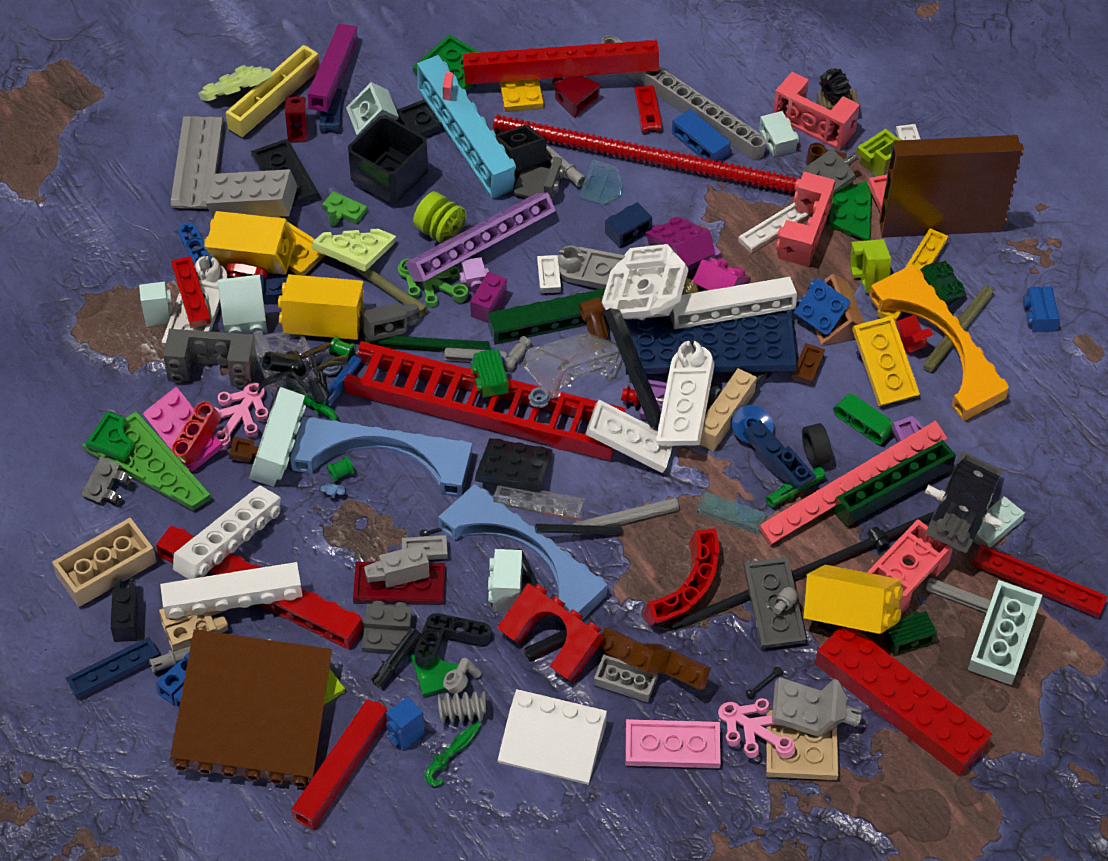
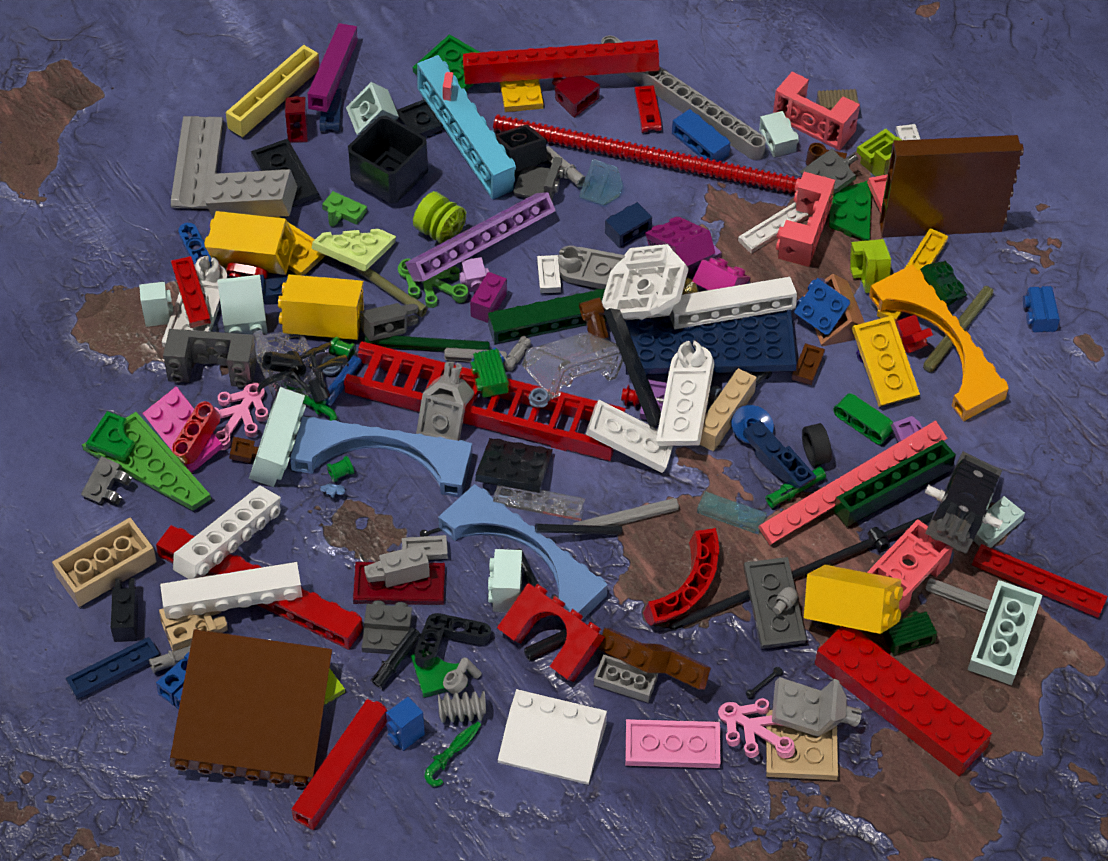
yellowish green plate [198,65,273,101] -> none
black gear [819,68,851,103] -> none
none -> light grey plate [416,362,474,441]

